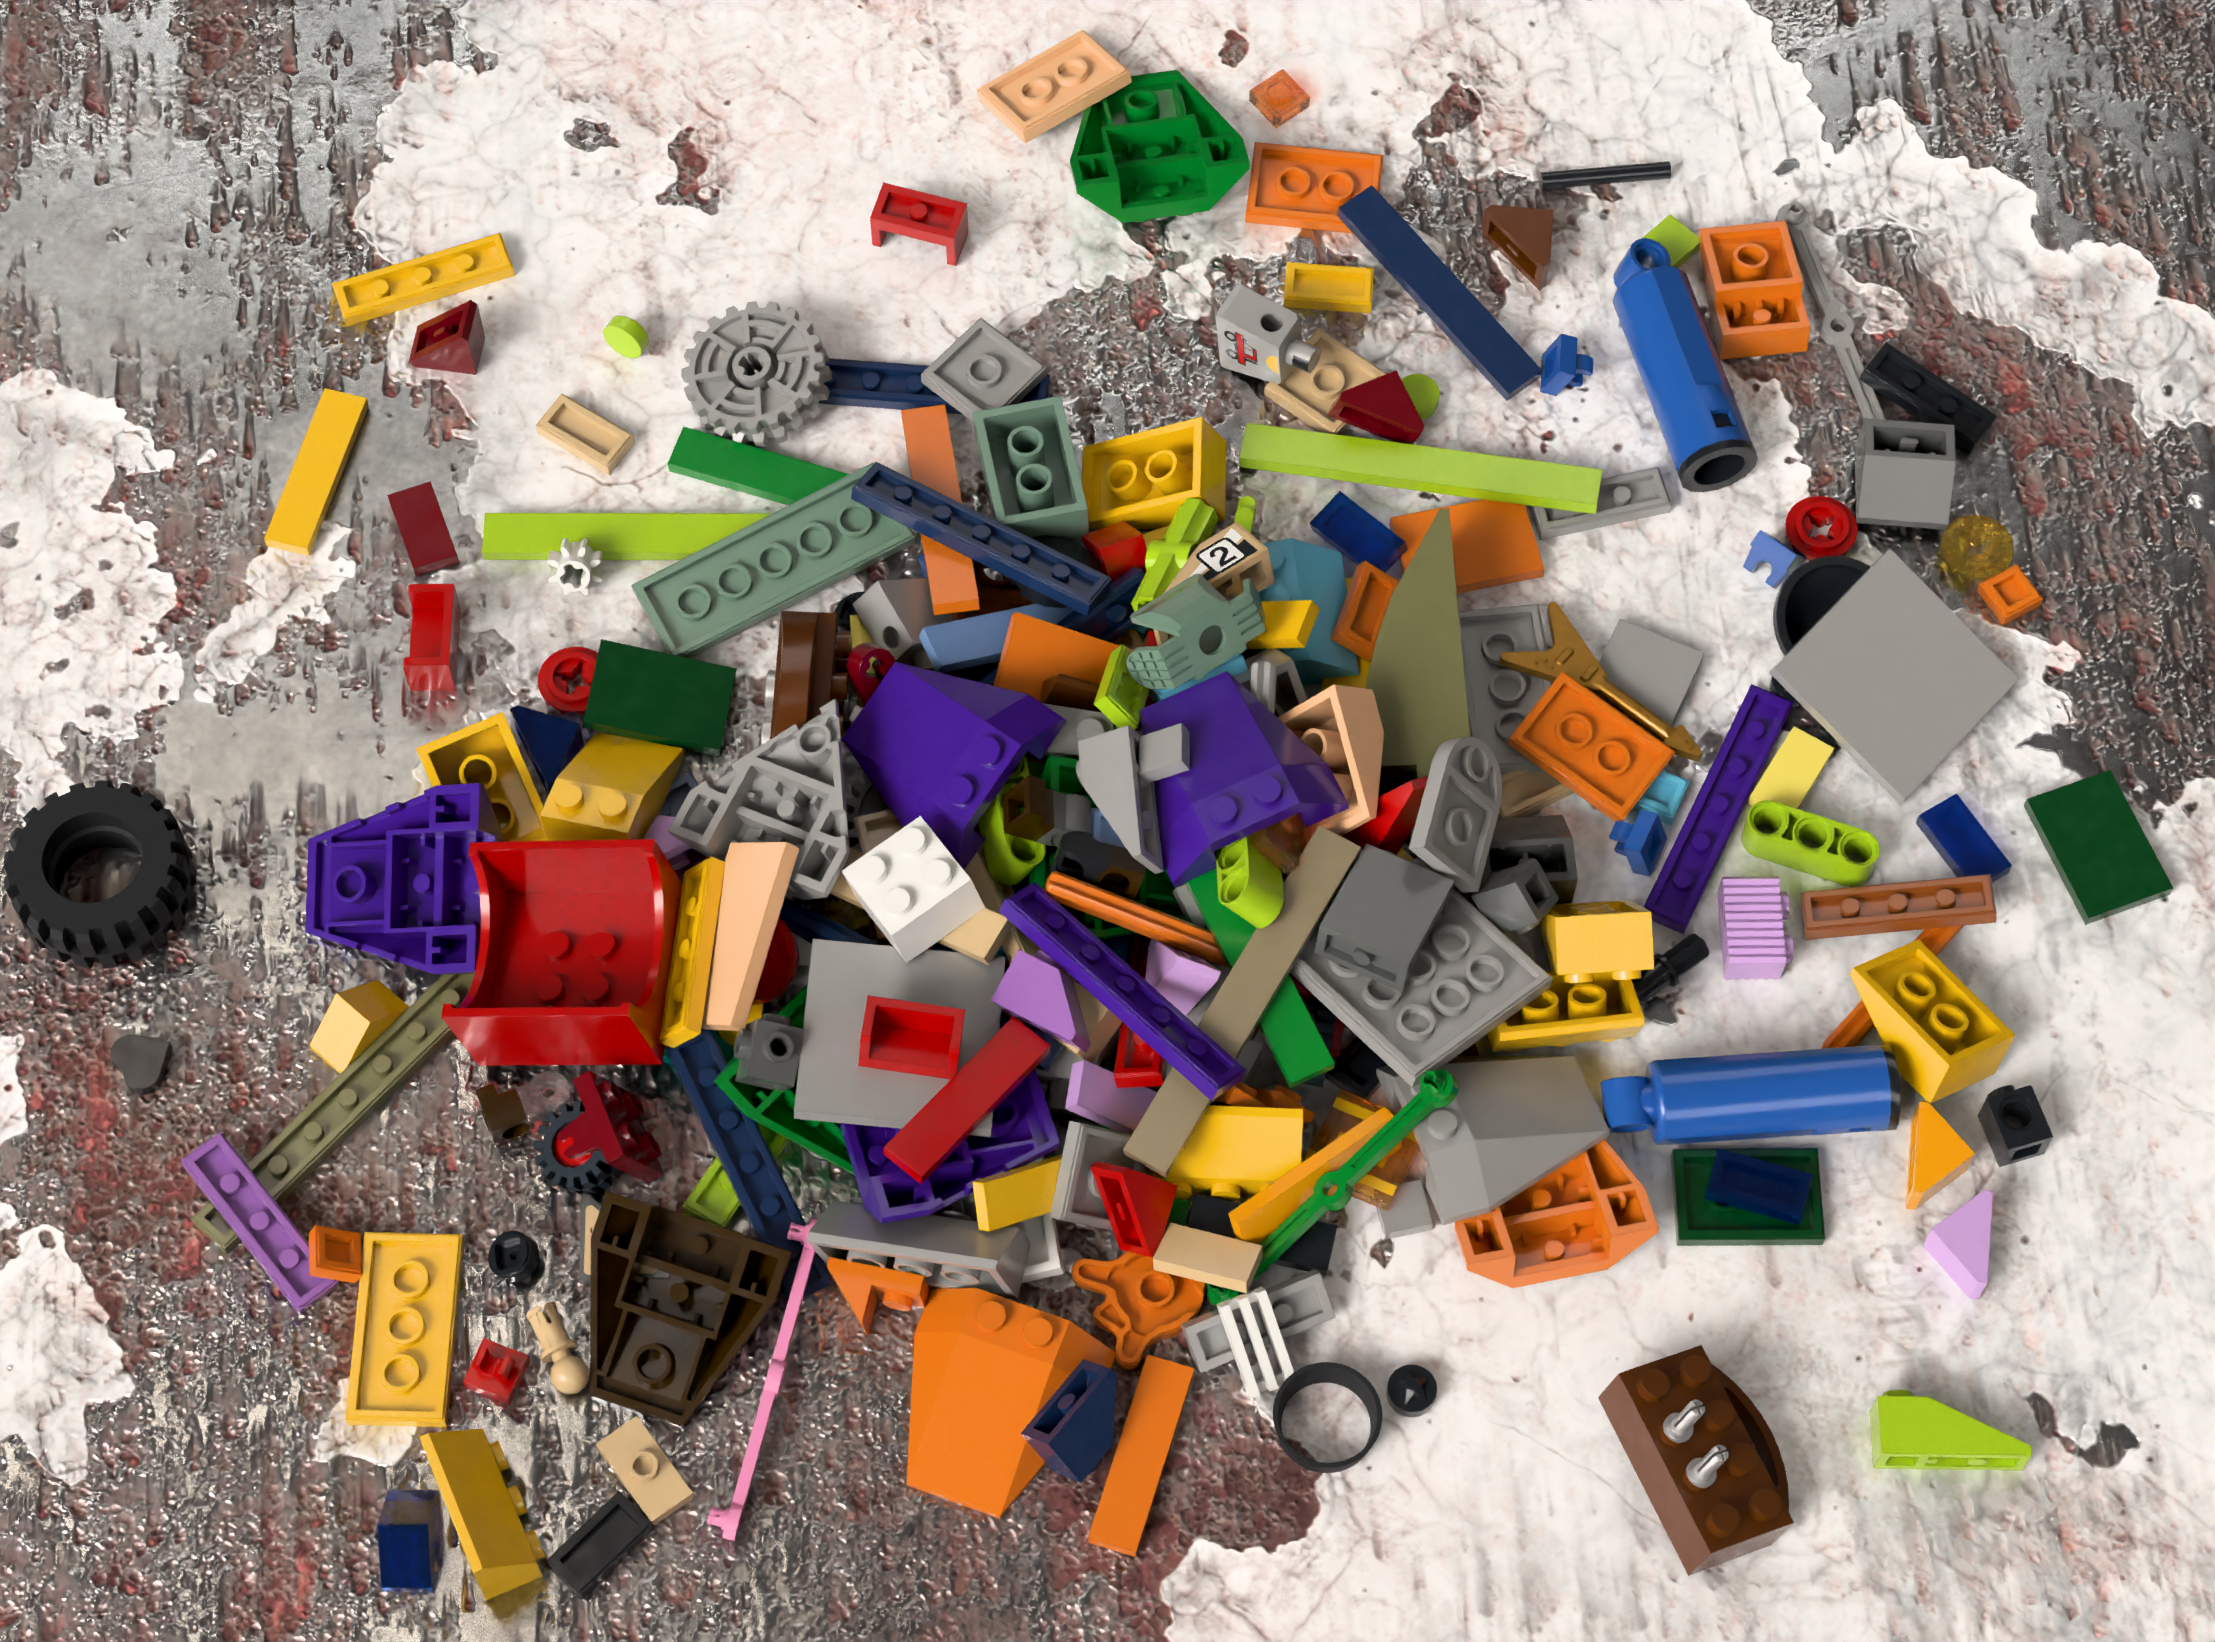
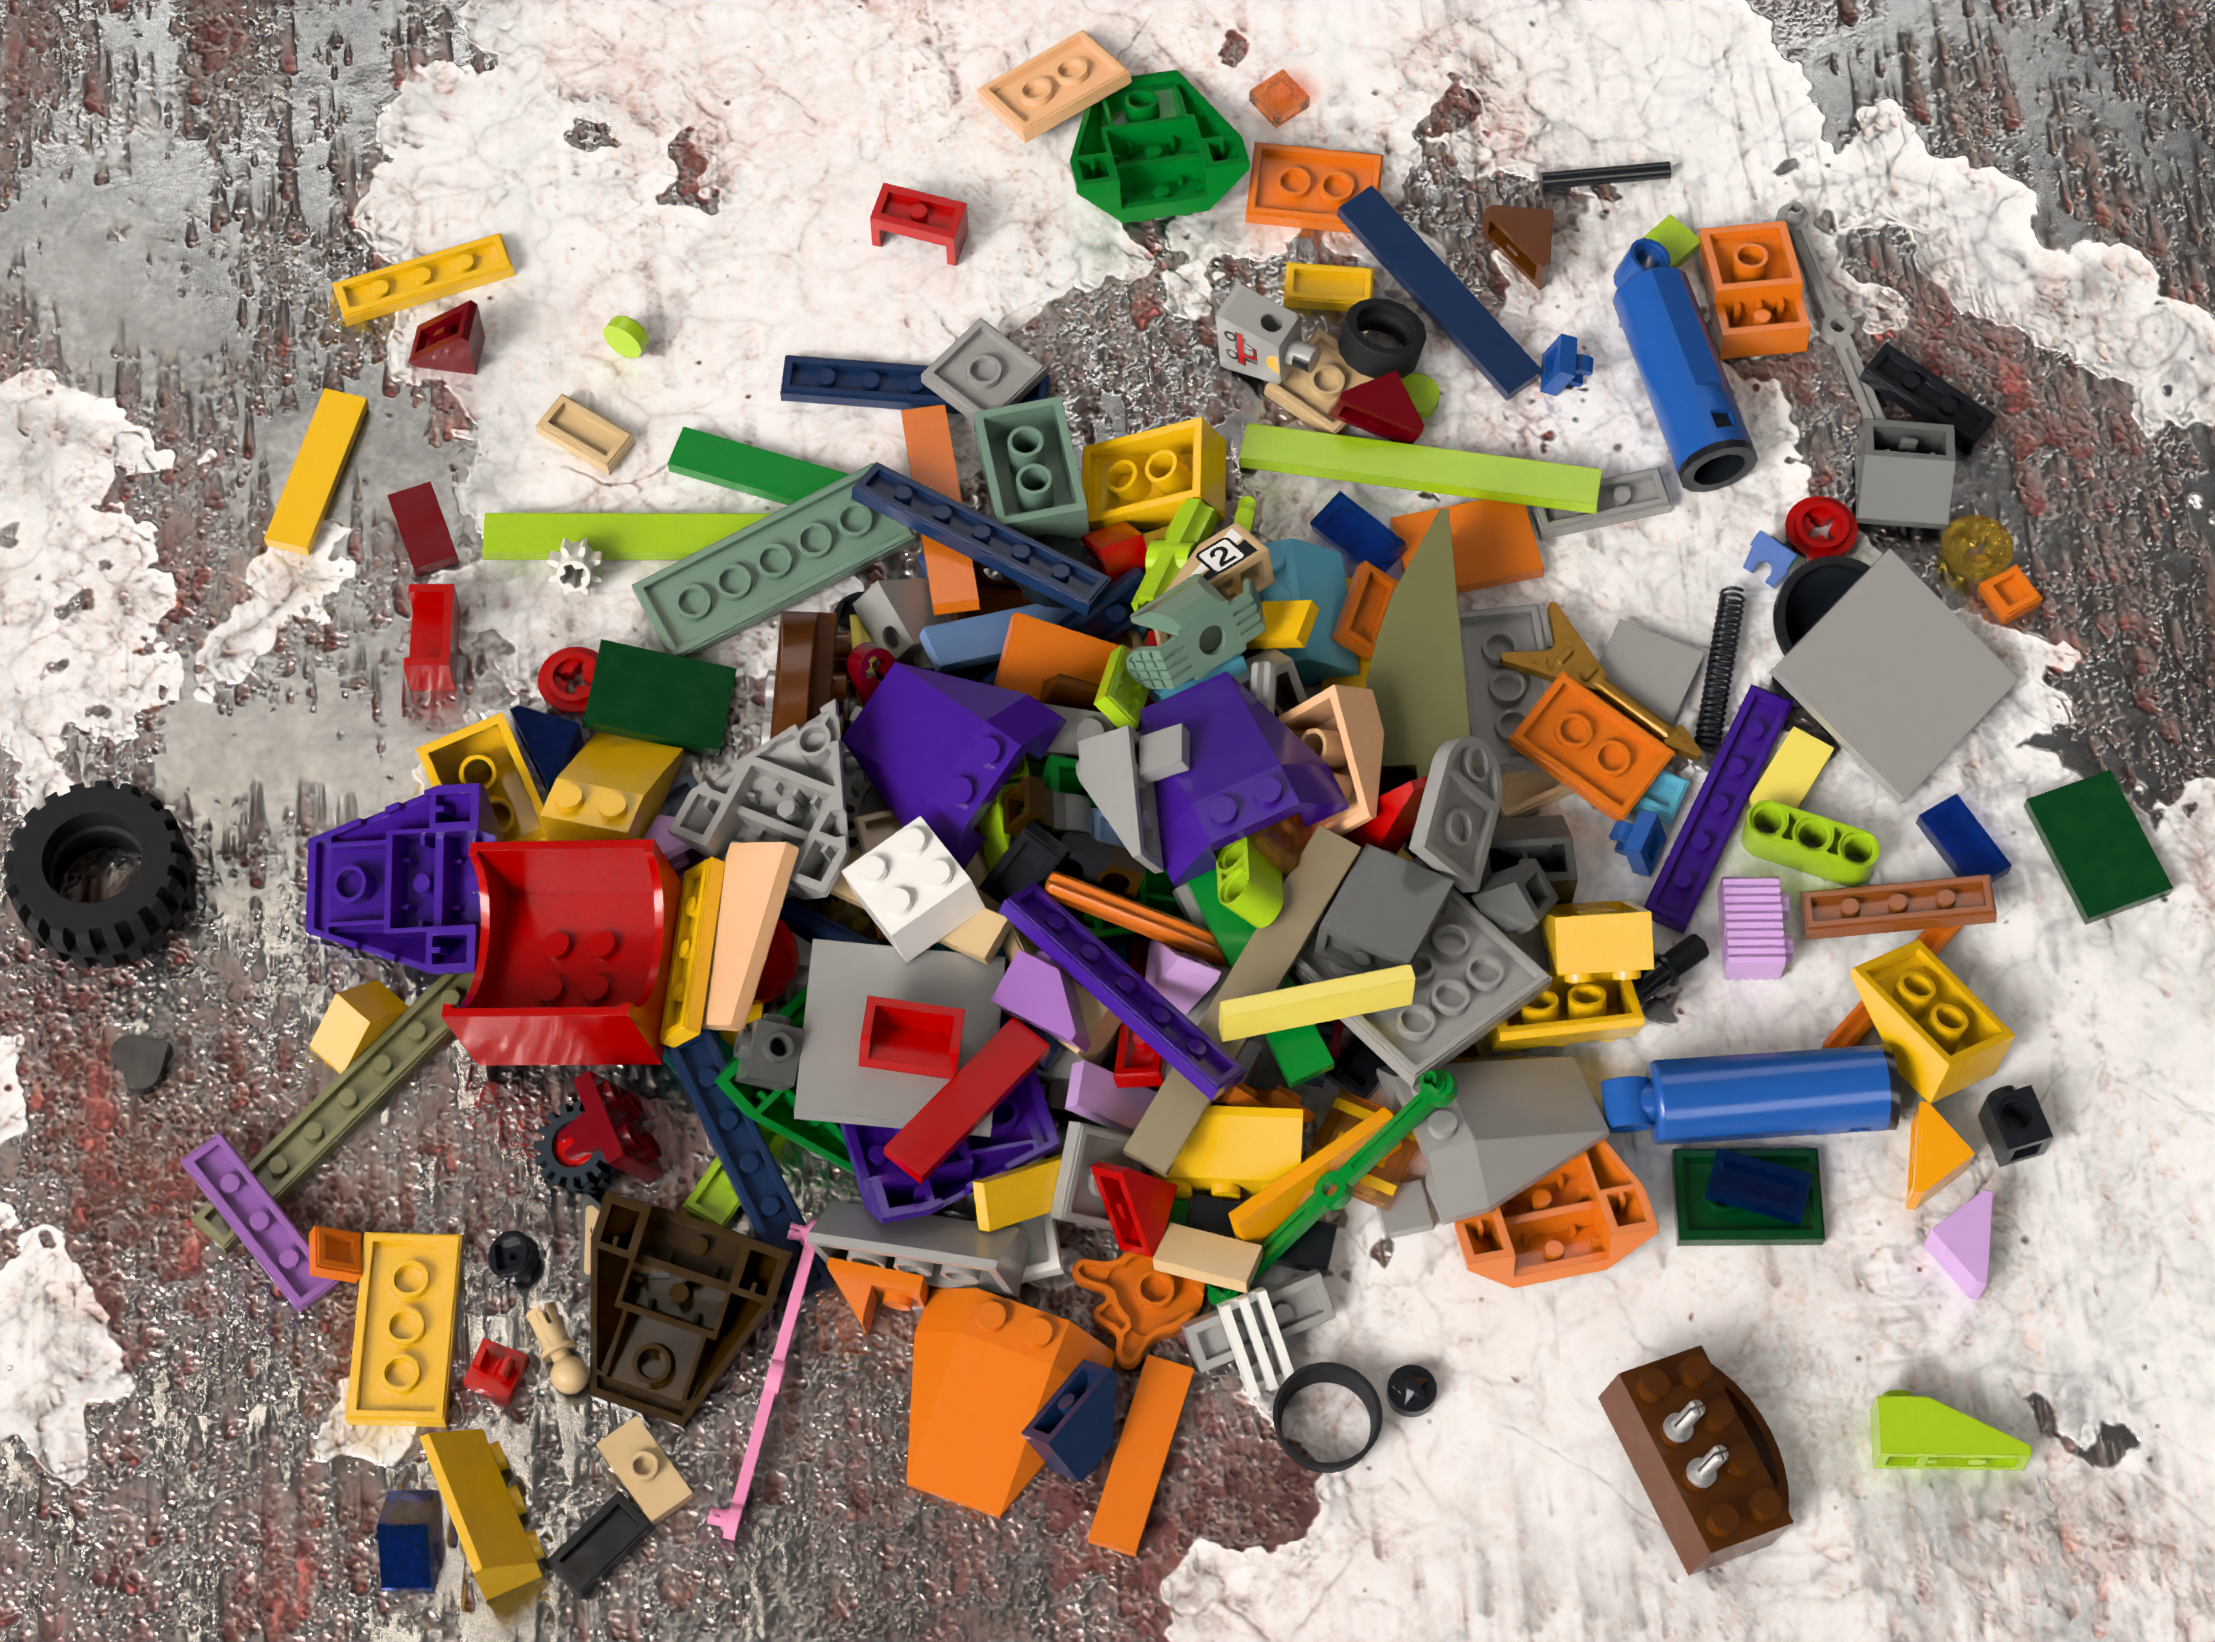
leg [475,1071,573,1148] -> none
light grey piece [681,301,832,448] -> none
none -> black tile [978,819,1069,905]
none -> light yellow tile [1218,964,1416,1042]
none -> black tyre [1337,298,1427,379]
none -> black piece [1694,586,1746,750]

